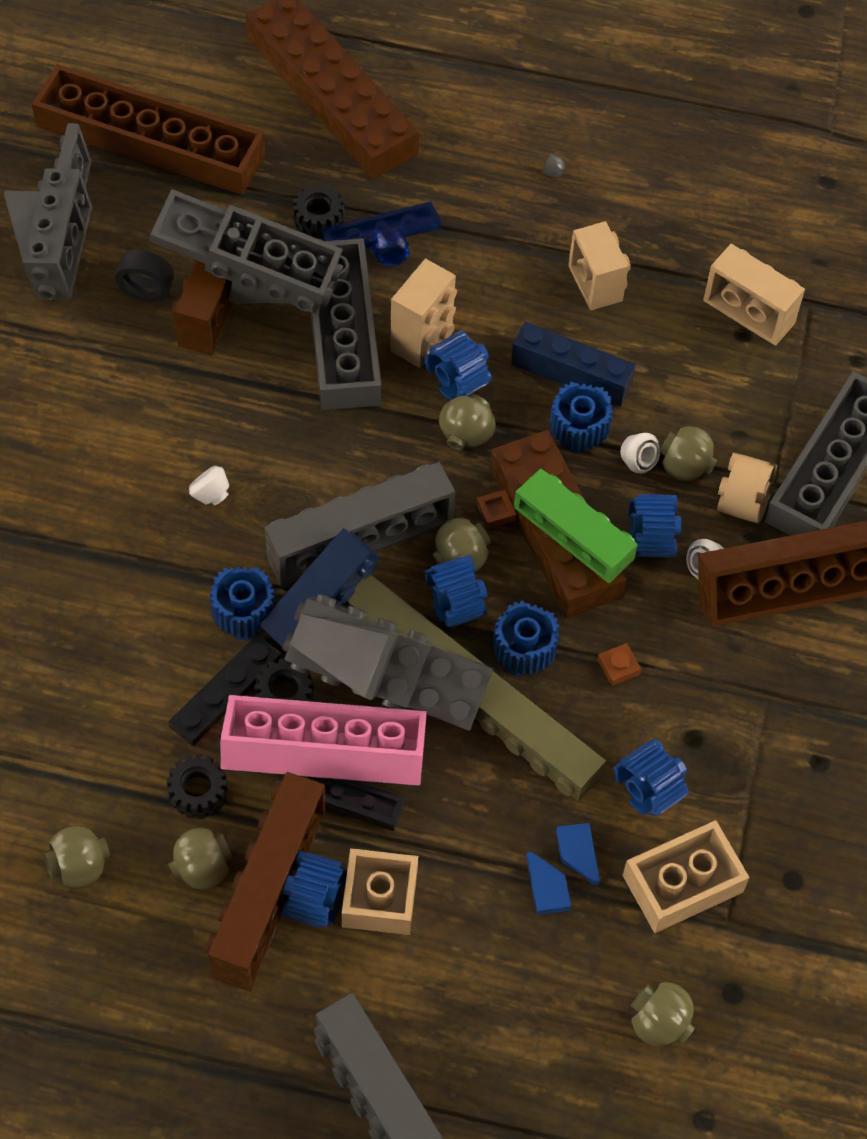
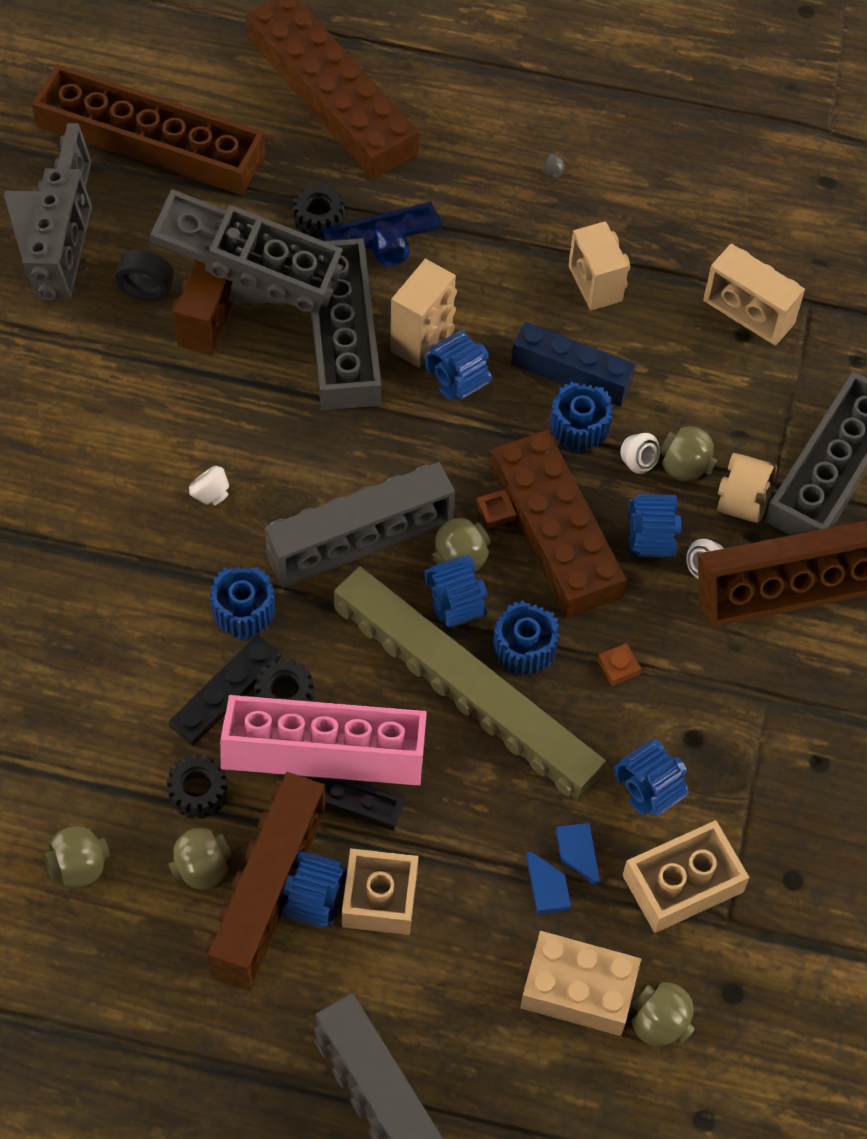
dark blue brick [260,528,380,647] -> none
dark grey wedge [283,594,494,731] -> none
olive plant [439,394,496,451] -> none
bright green brick [514,468,637,584] -> none
none -> tan brick [520,931,641,1036]

